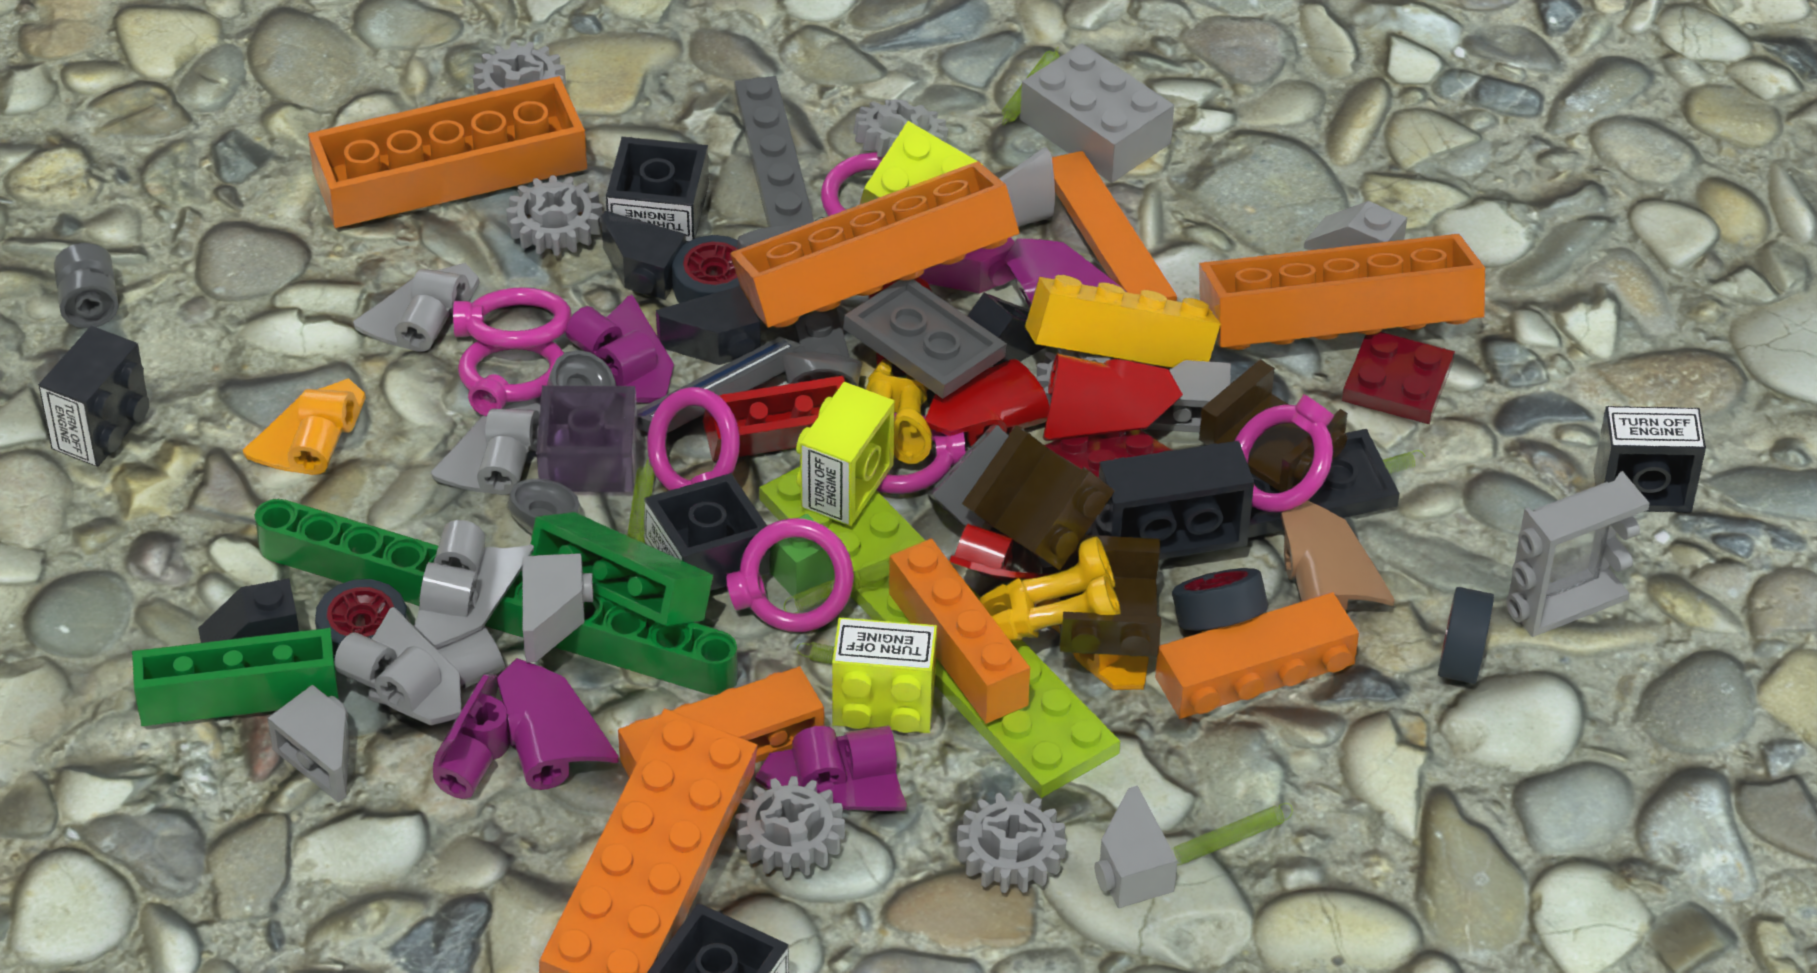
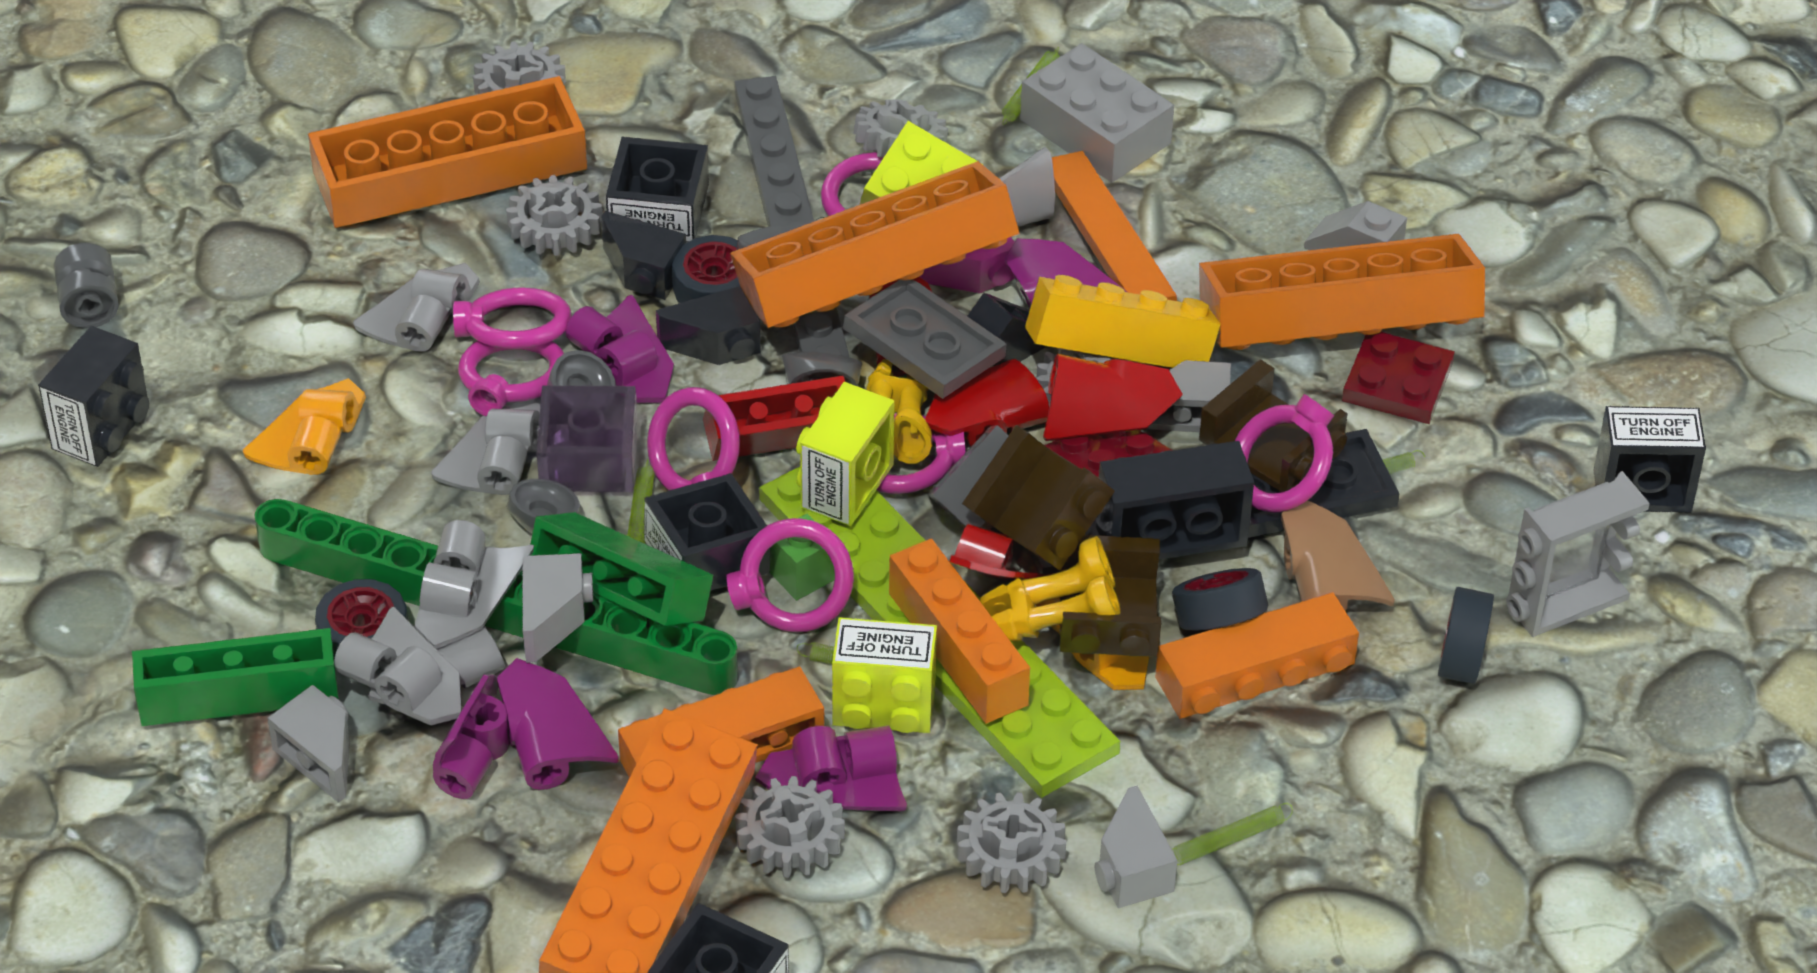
black slope [198,578,299,643] -> none
dark grey tile [631,337,805,433] -> none
lime piece [784,557,890,613] -> none

